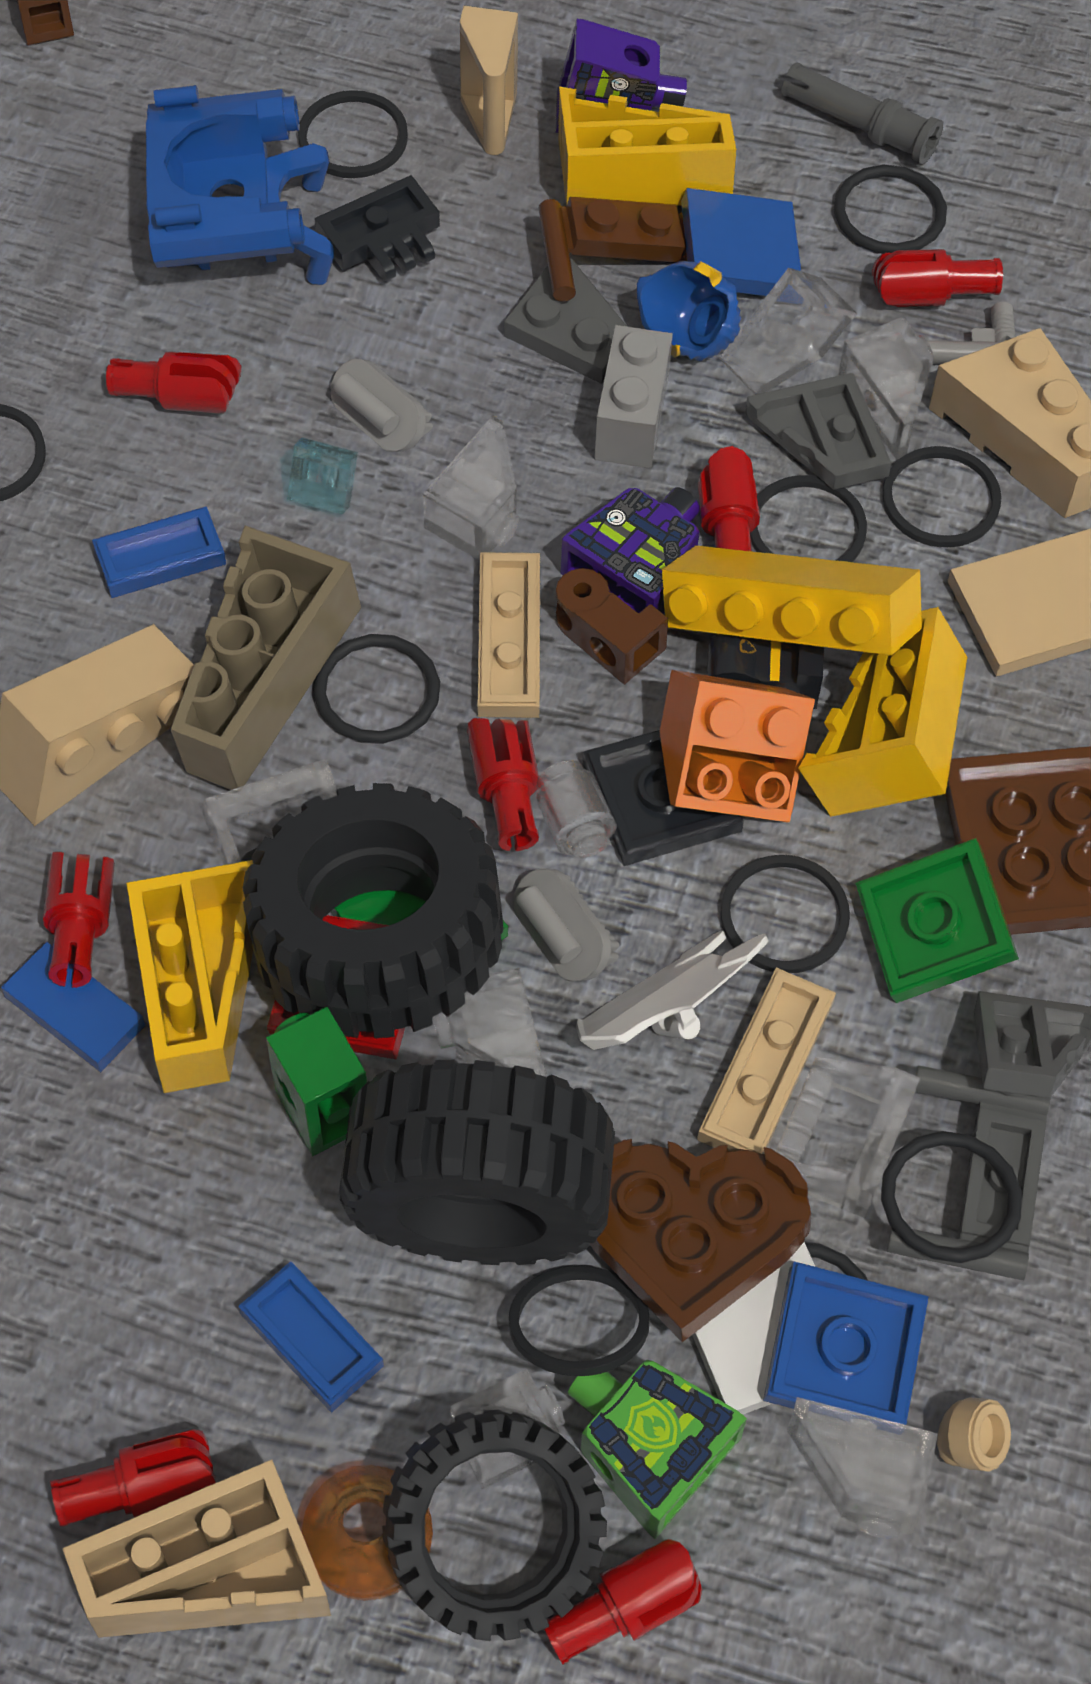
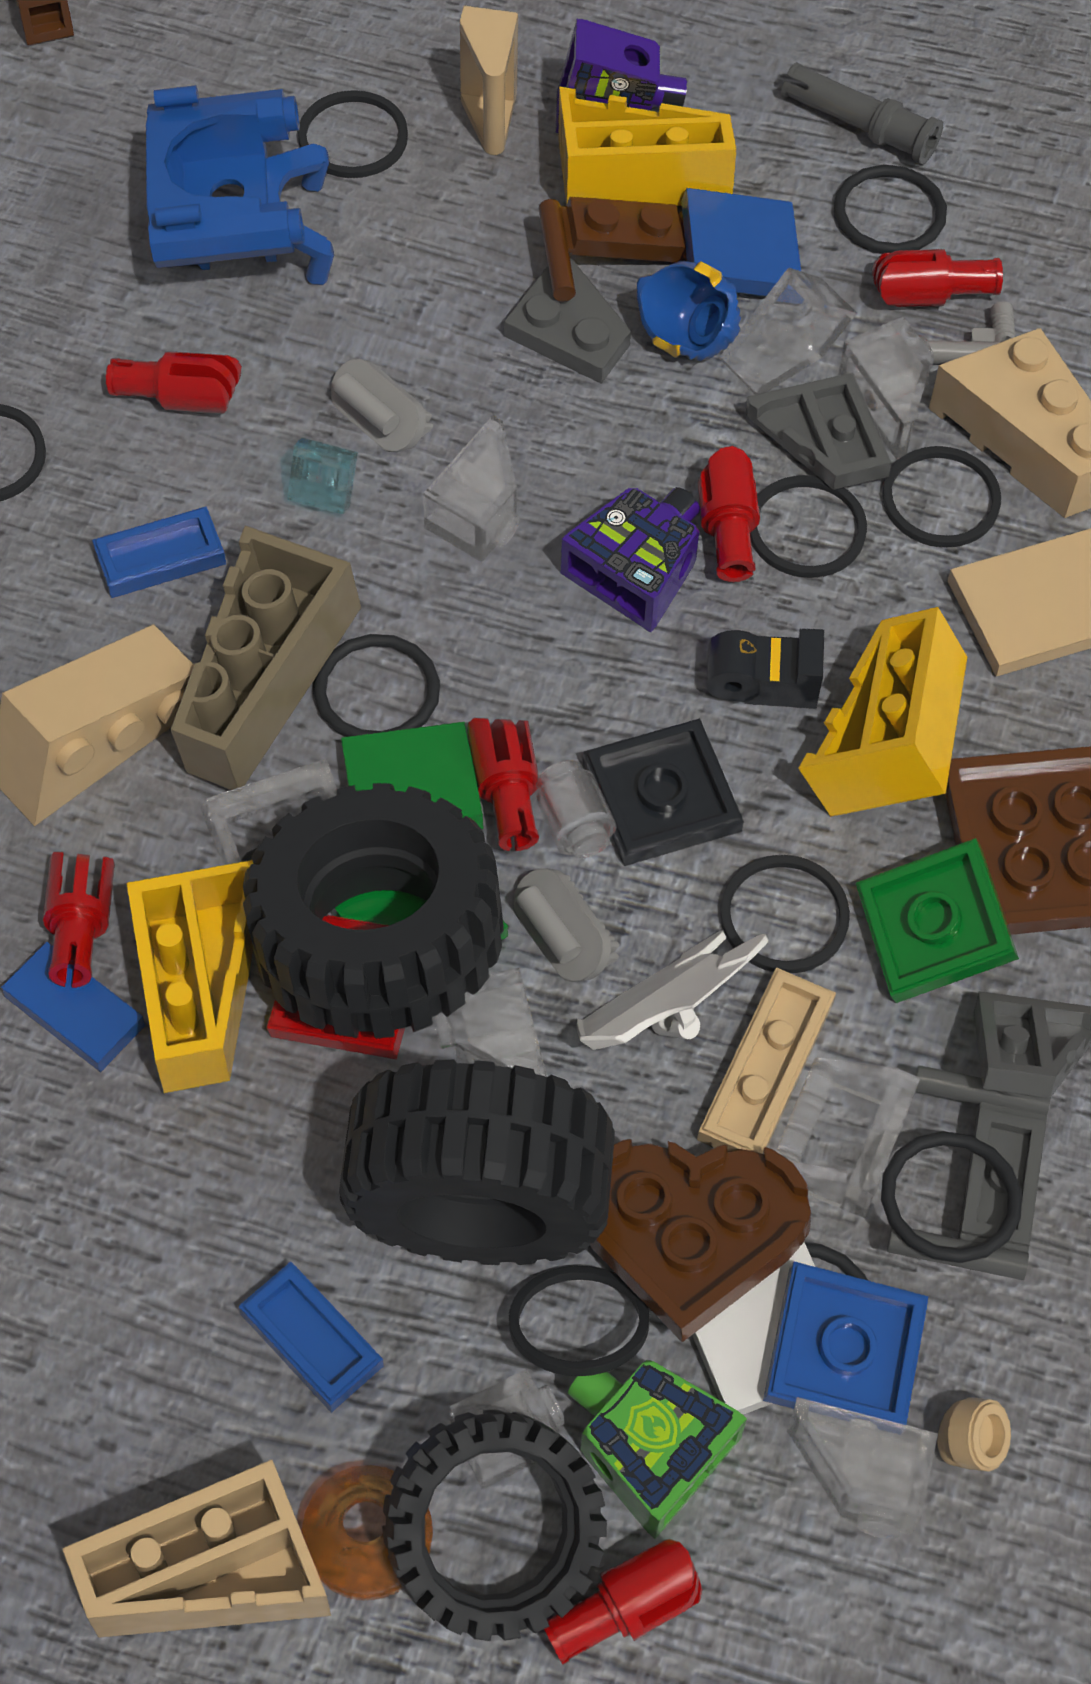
red arm [50,1429,216,1527] -> none
green brick [266,1007,367,1157] -> none
black hinge [314,175,440,281] -> none
tan tile [478,552,540,718] -> none
reddish brown leg [556,568,668,685] -> none
light grey brick [594,325,673,468] -> none
orange slope [659,670,815,823] -> none
yellow brick [662,546,922,655] -> none
none -> green tile [341,722,484,829]

